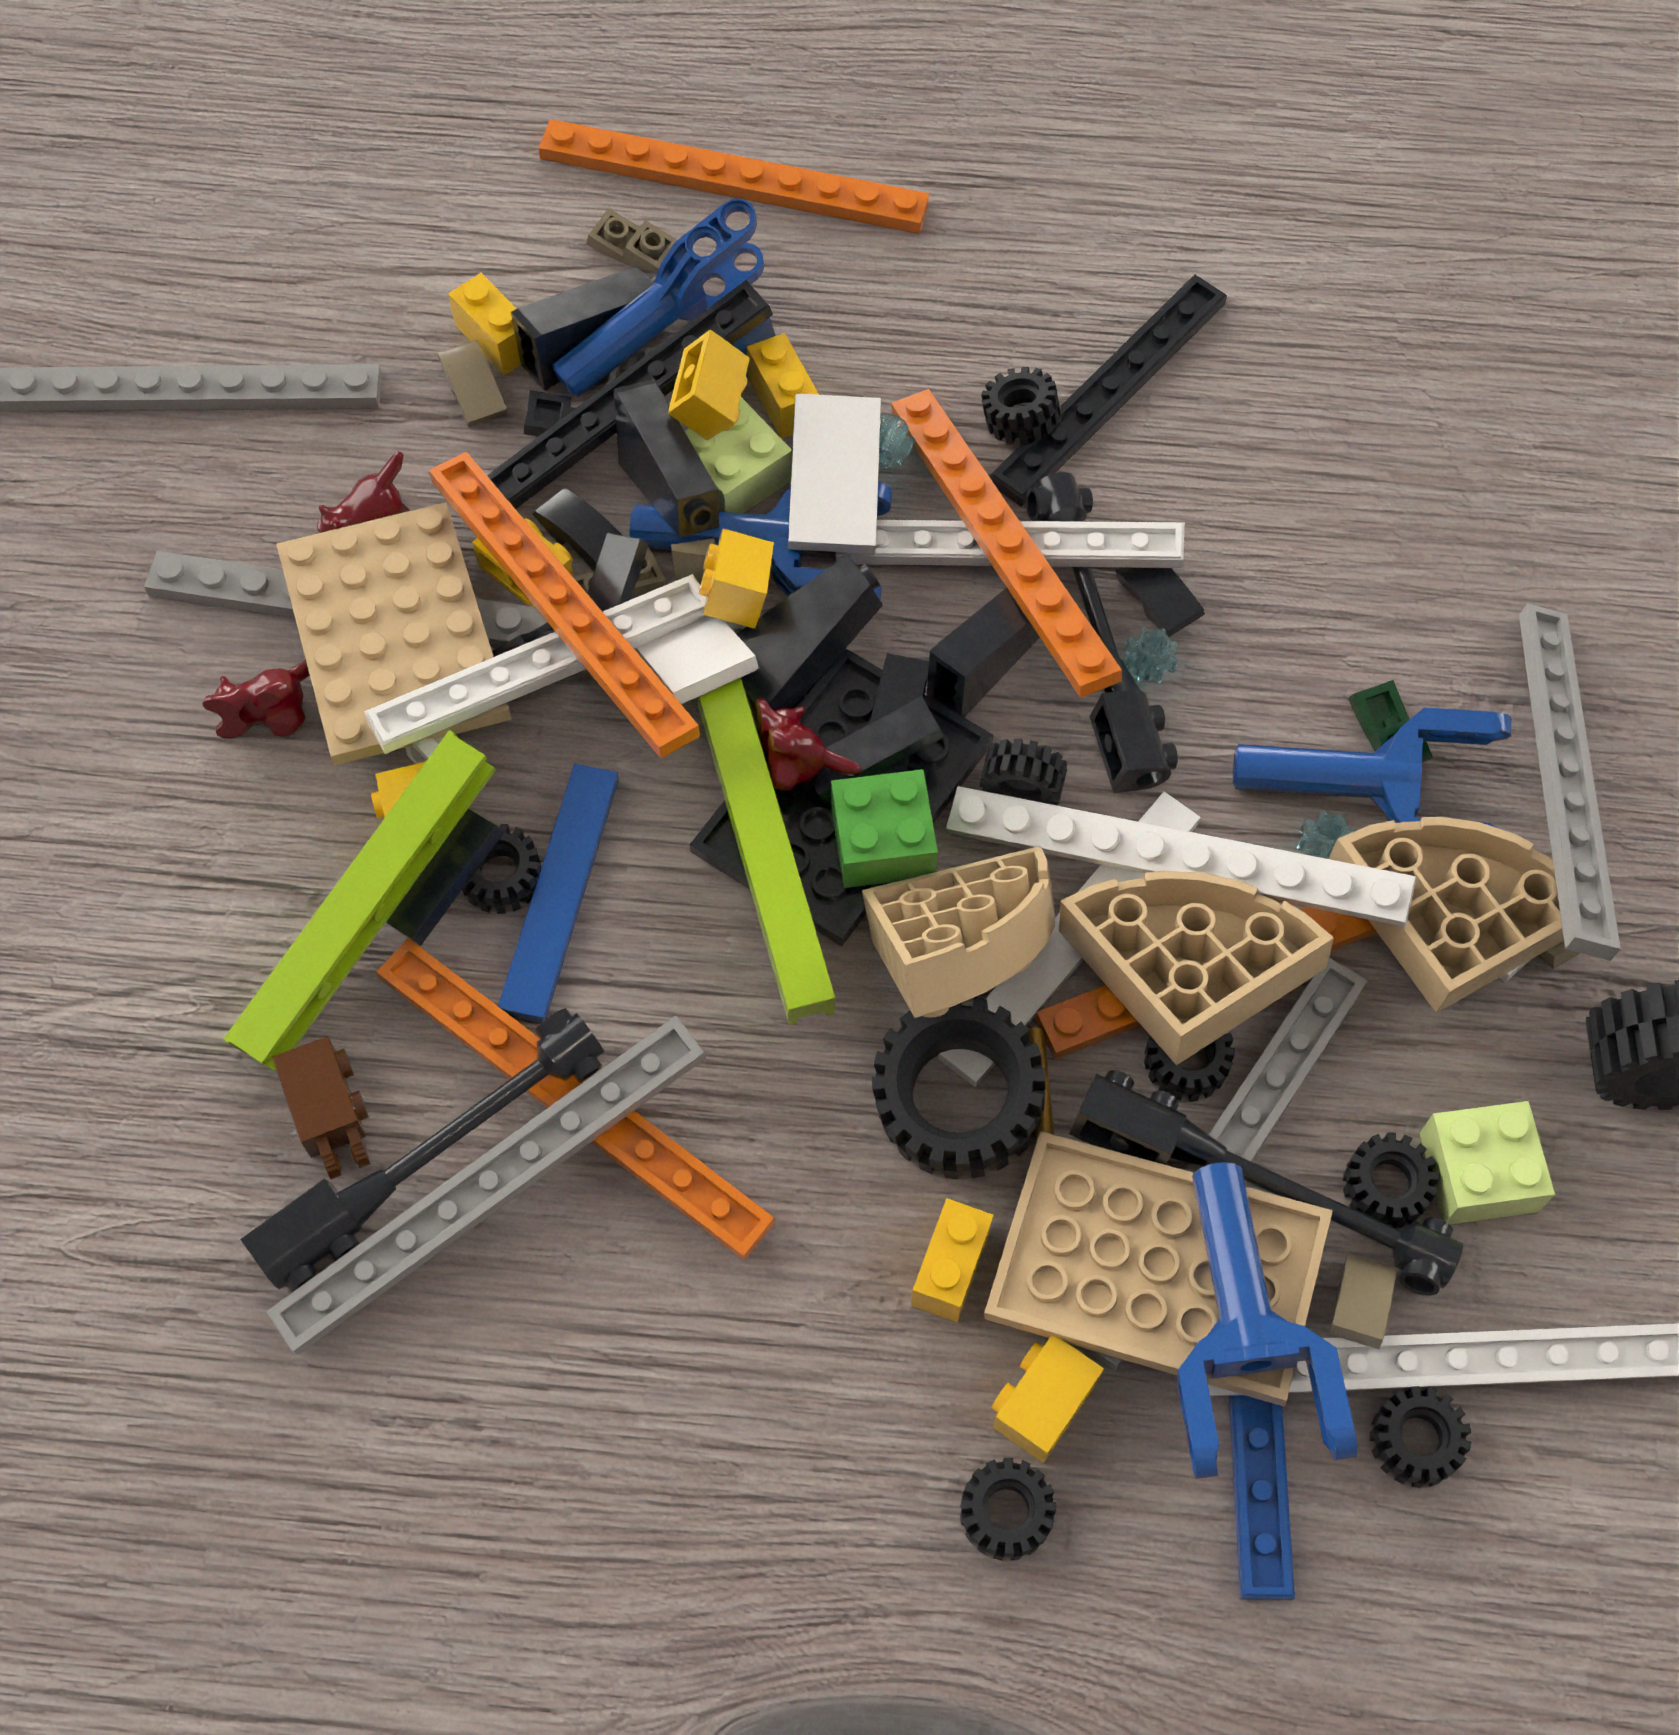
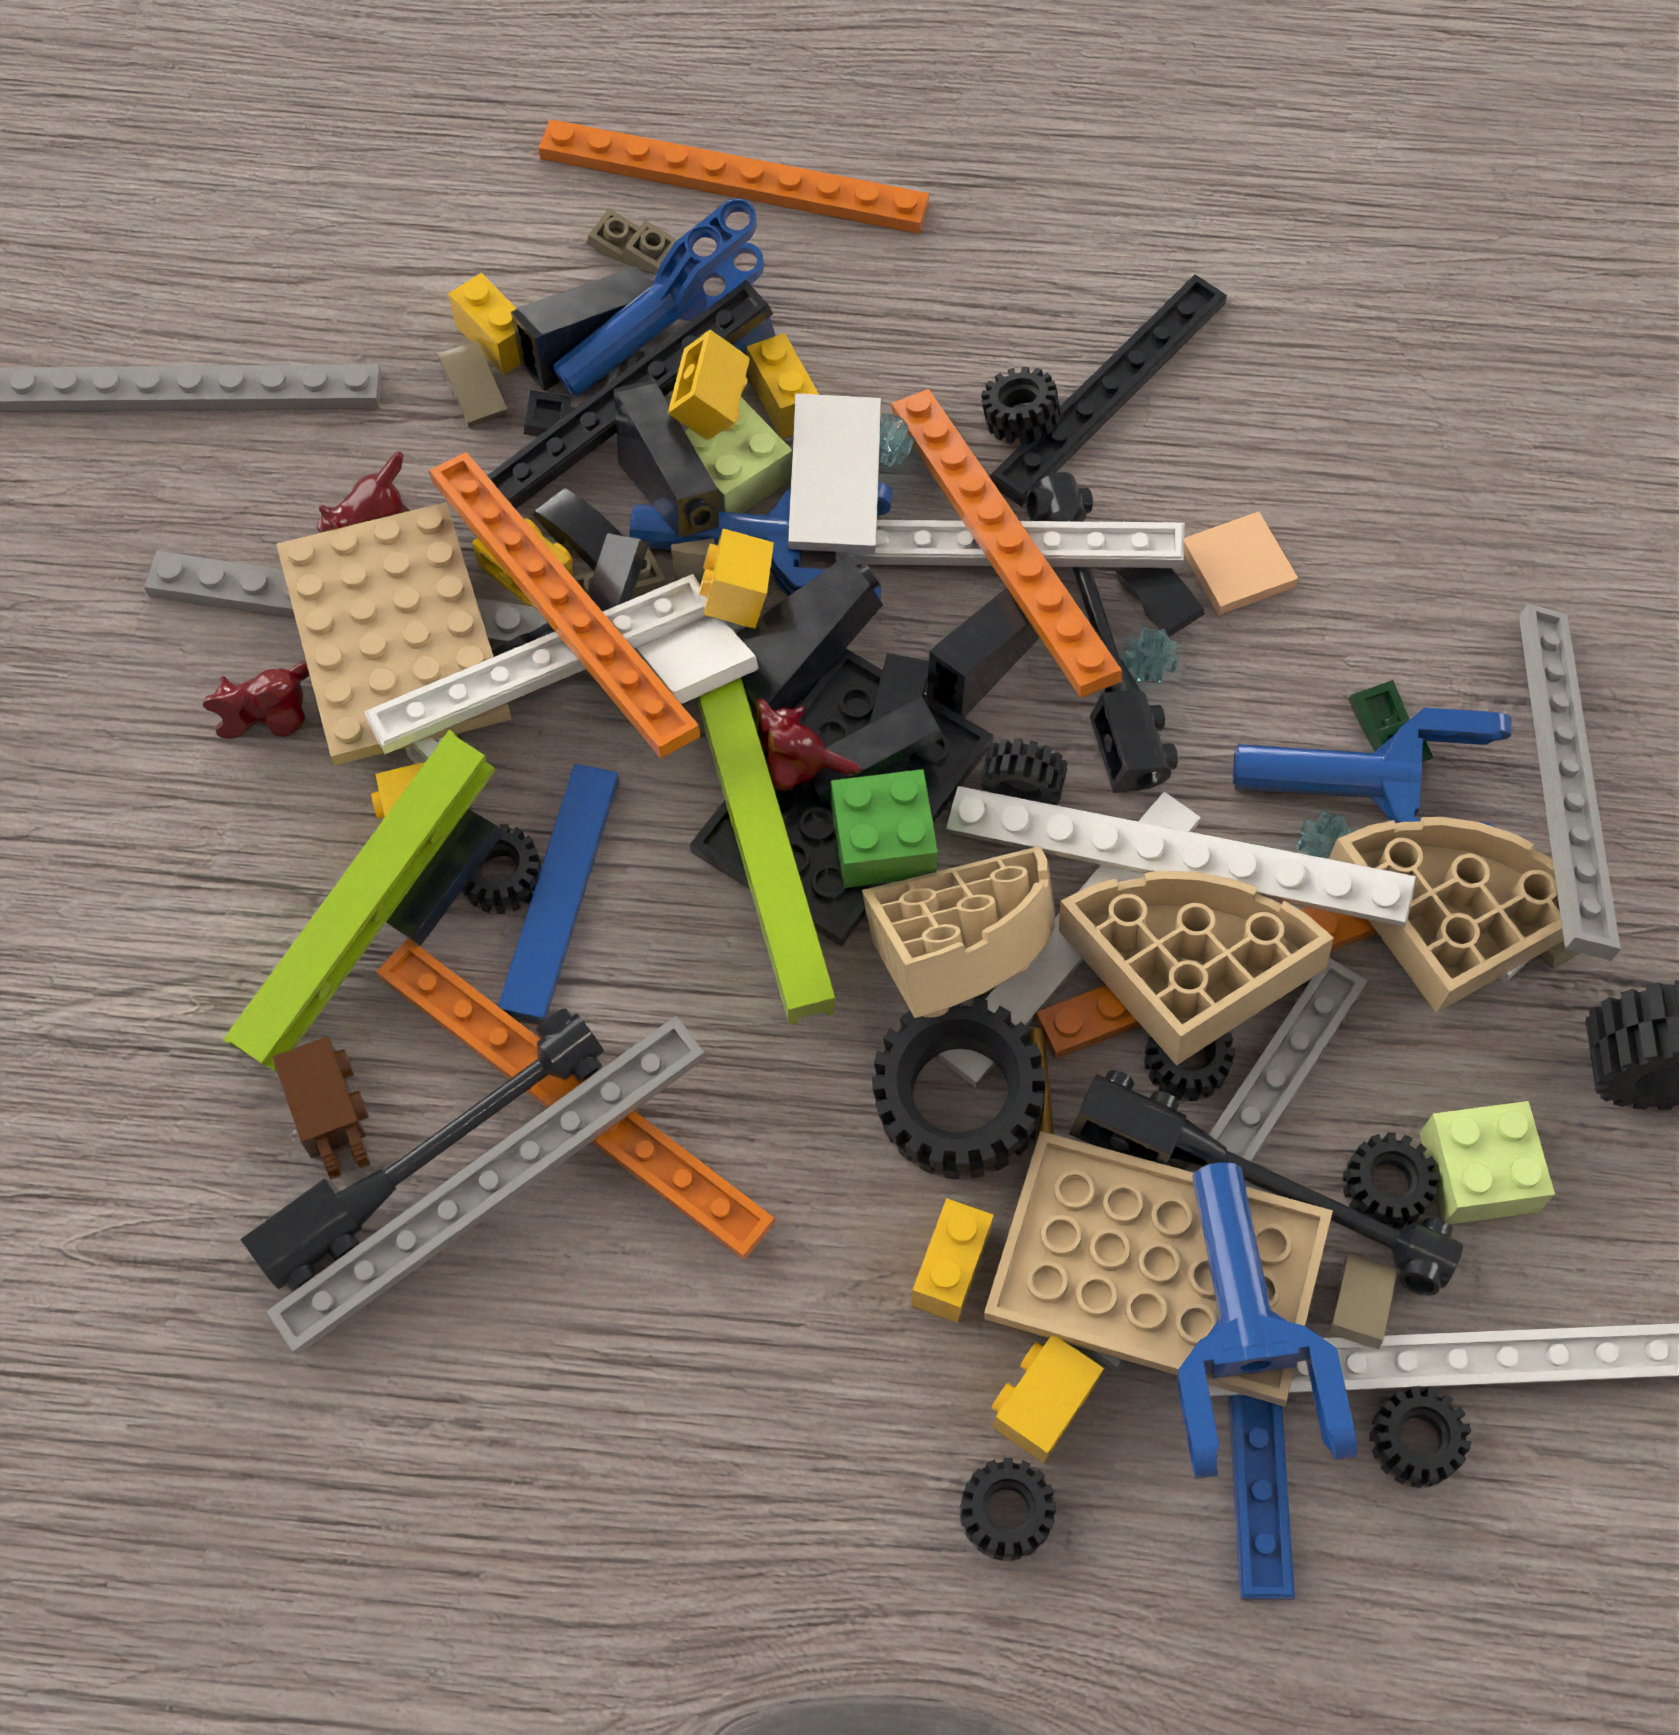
none -> light nougat tile [1184,512,1298,615]

